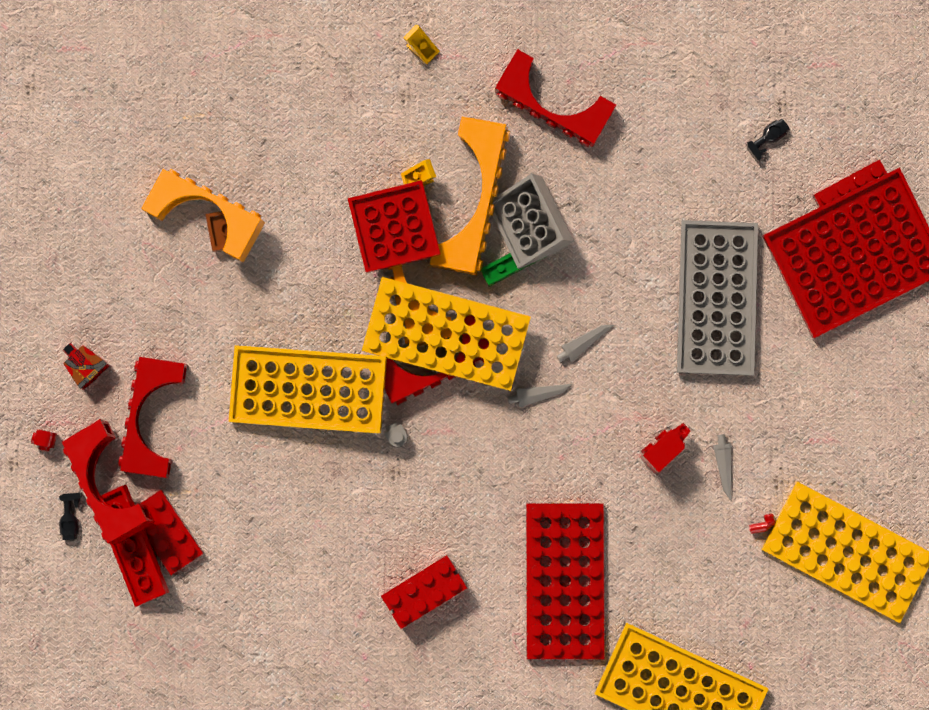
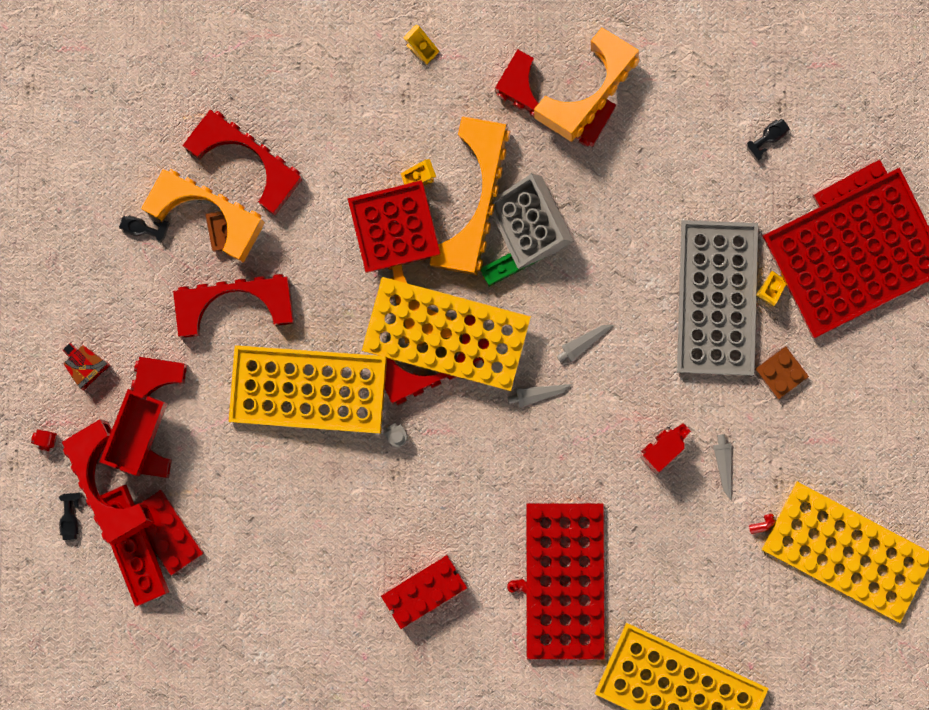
none -> red piece [100,389,167,476]
none -> black piece [119,215,170,242]
none -> red arch [173,274,294,338]
none -> red arch [182,110,302,216]
none -> red arm [507,579,526,594]
none -> light orange arch [534,27,640,142]
none -> dark orange plate [754,346,809,400]
none -> yellow slope [756,271,786,306]

